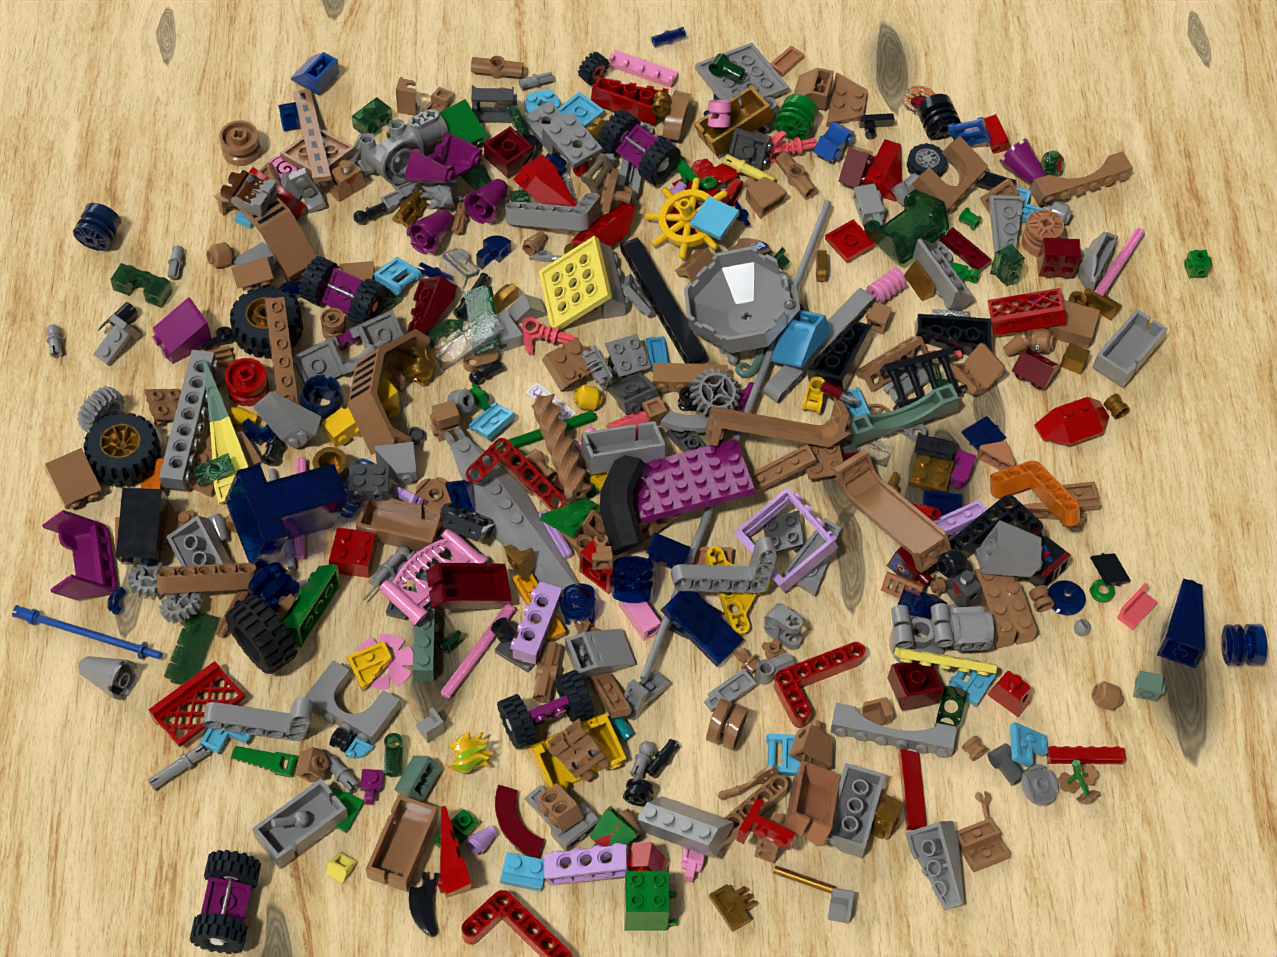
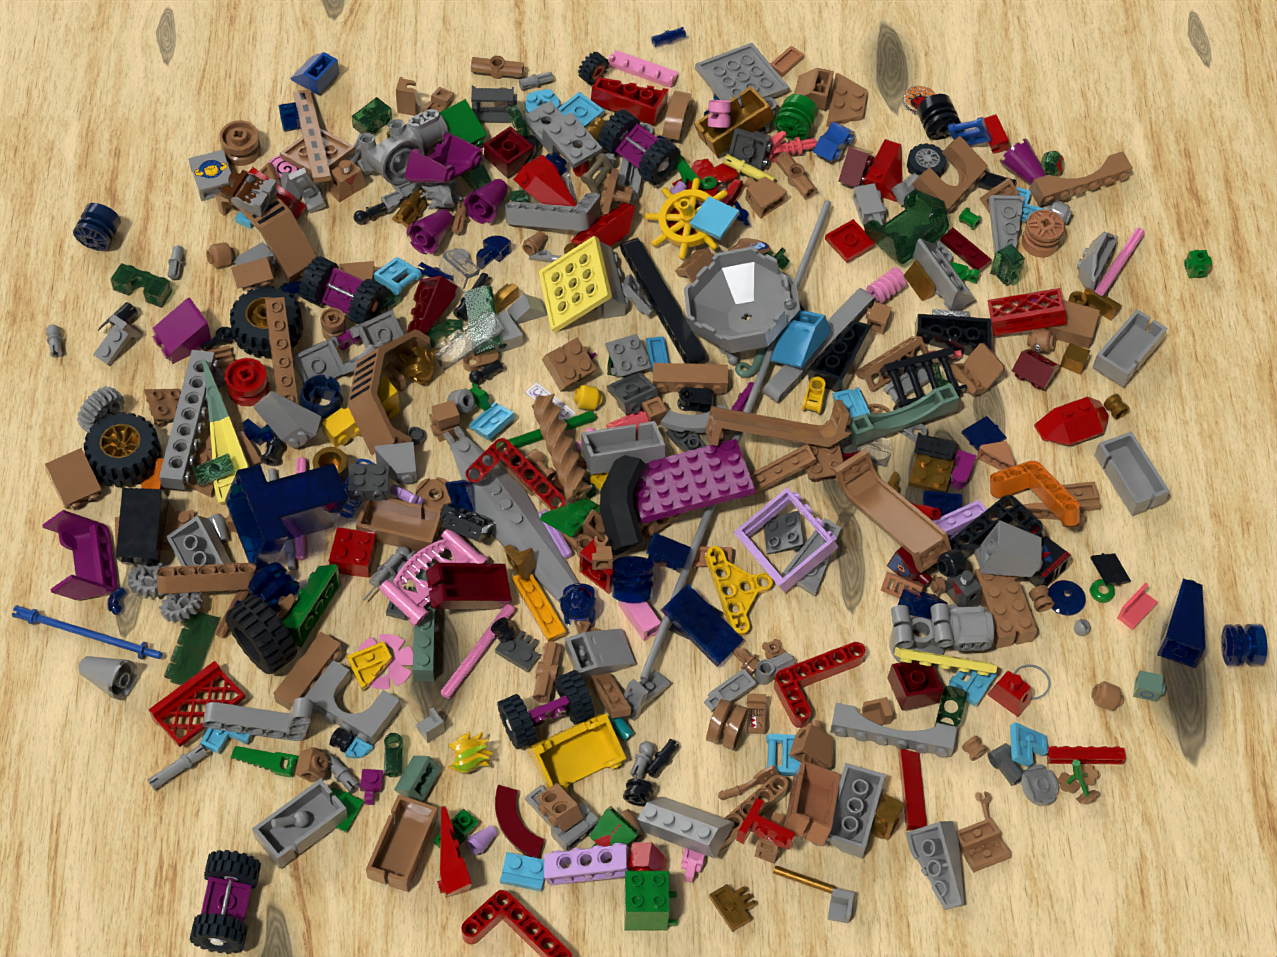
yellow cone [229,406,258,425] -> none
light yellow slope [326,852,357,883] -> none
black piece [408,872,438,937] -> none
clear green slope [438,630,462,654] -> none
lavender brick [510,582,562,665] -> none
coral piece [522,317,575,355] -> none
medium nougat hips [548,718,609,782] -> none
light grey hinge [582,345,613,392] -> none
pearl gold wheel [651,92,671,116] -> none
light grey beam [671,537,777,593] -> none
light grey gear [690,368,740,416] -> none
dark green piece [708,53,745,82] -> none
light grey piece [764,603,803,650] -> none
pearl gold beam [816,250,827,281] -> none
dark red piece [820,381,861,406] -> none
black piece [859,113,895,139] -> none
medium nougat cone [1003,332,1032,357] -> none
dark red brick [1037,237,1081,278] -> none
none -> light grey panel [188,150,232,201]
none -> medium nougat brick [273,632,343,710]
none -> medium nougat leg [746,693,766,734]
none -> light grey piece [1013,664,1050,700]
none -> light grey piece [1094,431,1170,515]

